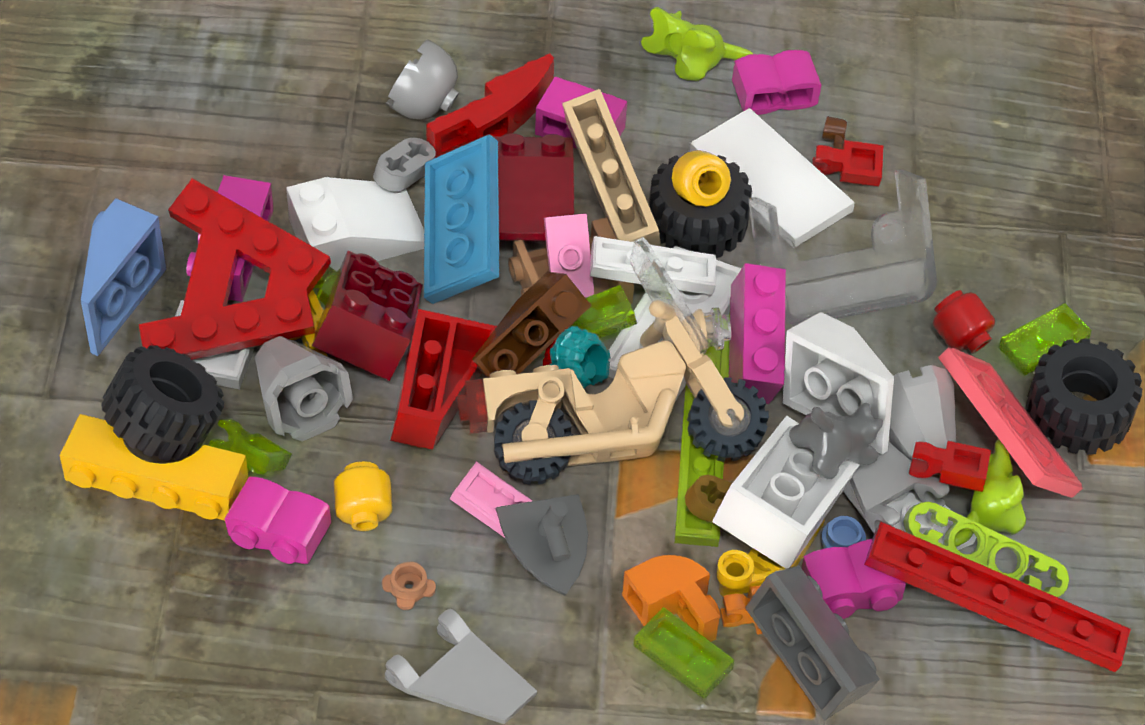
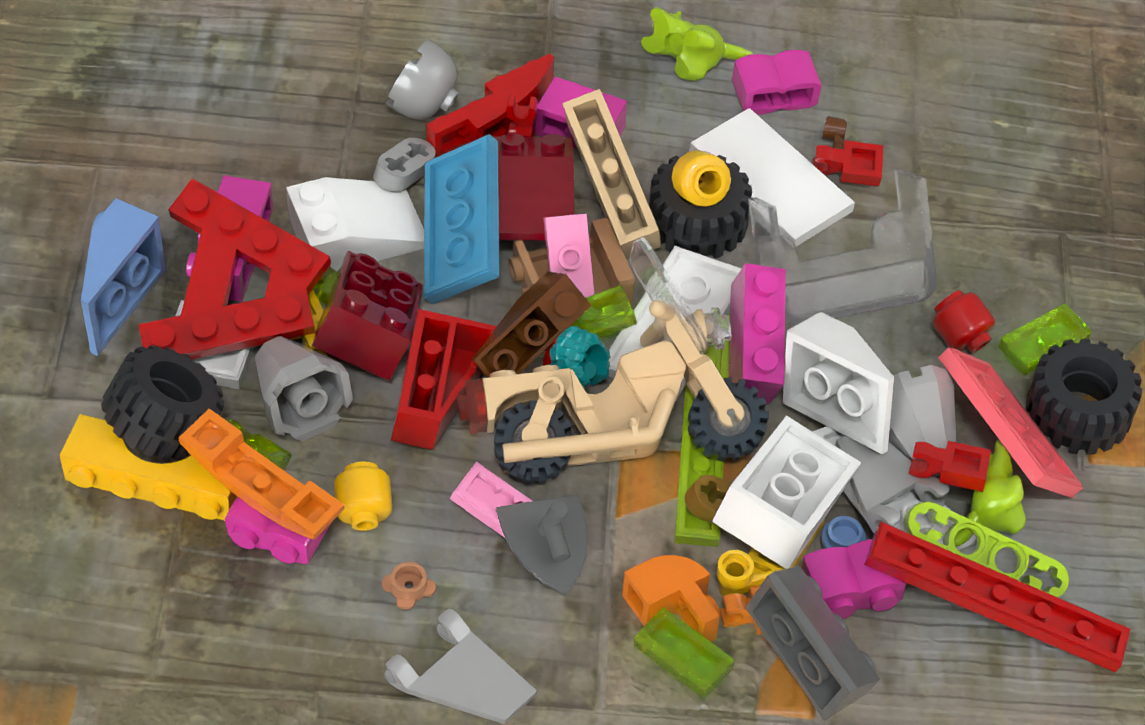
white tile [590,236,716,295] -> none
dark grey animal [789,403,883,479] -> none
none -> orange slope [178,409,345,540]
none -> red plate [506,94,538,137]

